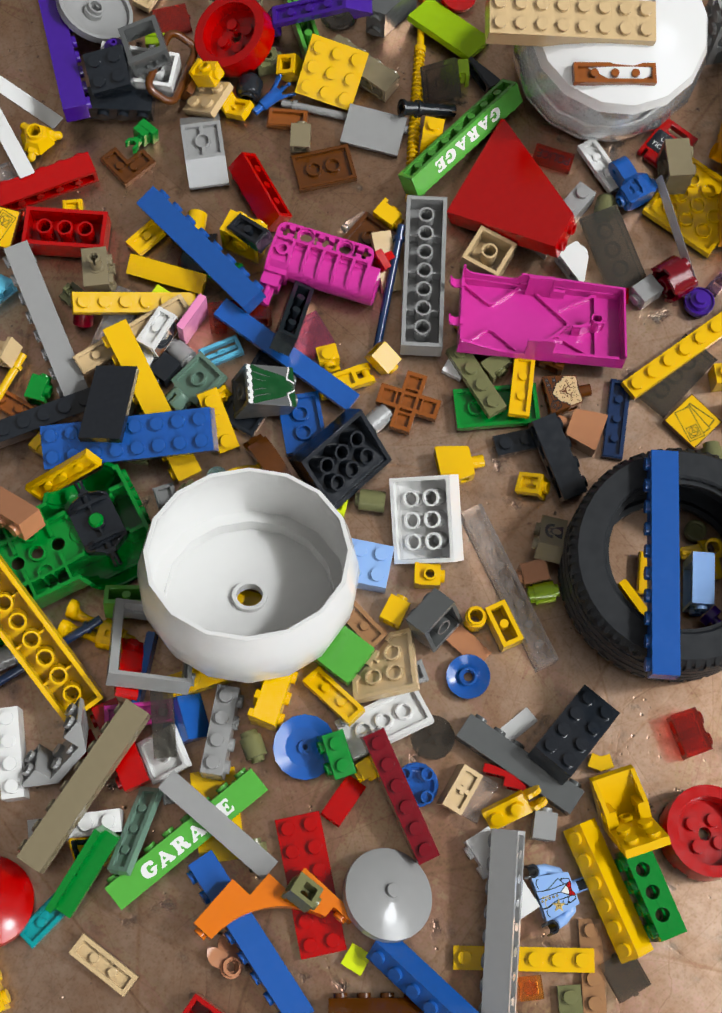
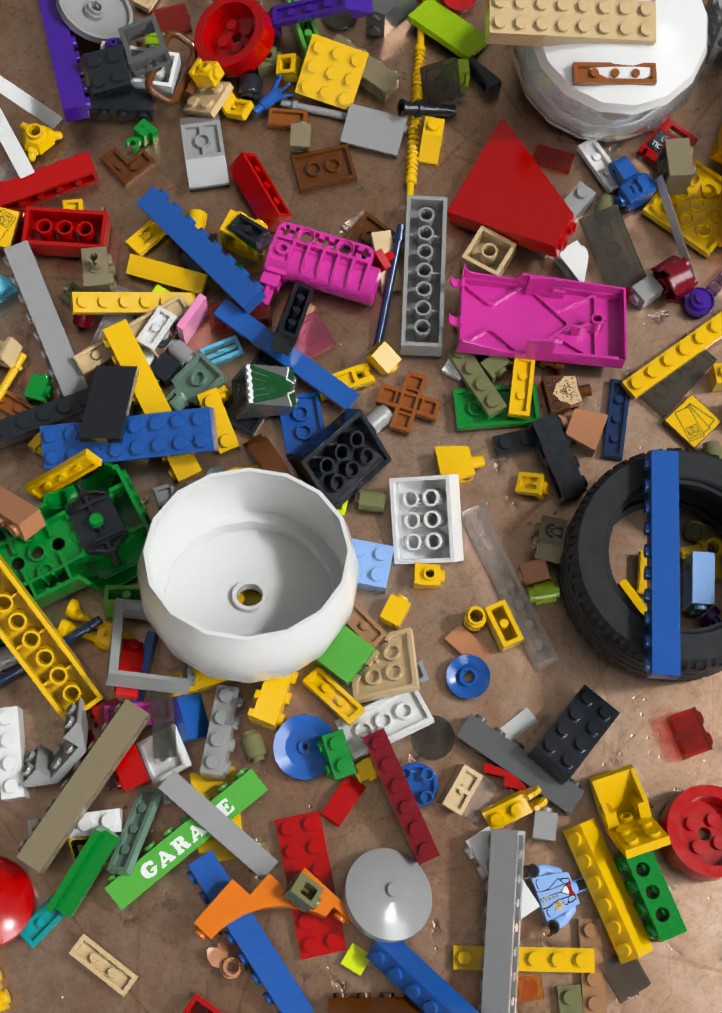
yellow brick [315,343,341,373] -> none
yellow brick [373,197,405,231] -> none
bright green brick [398,79,523,196] -> none
dark grey brick [405,588,463,652] -> none
yellow piece [585,753,614,773] -> none

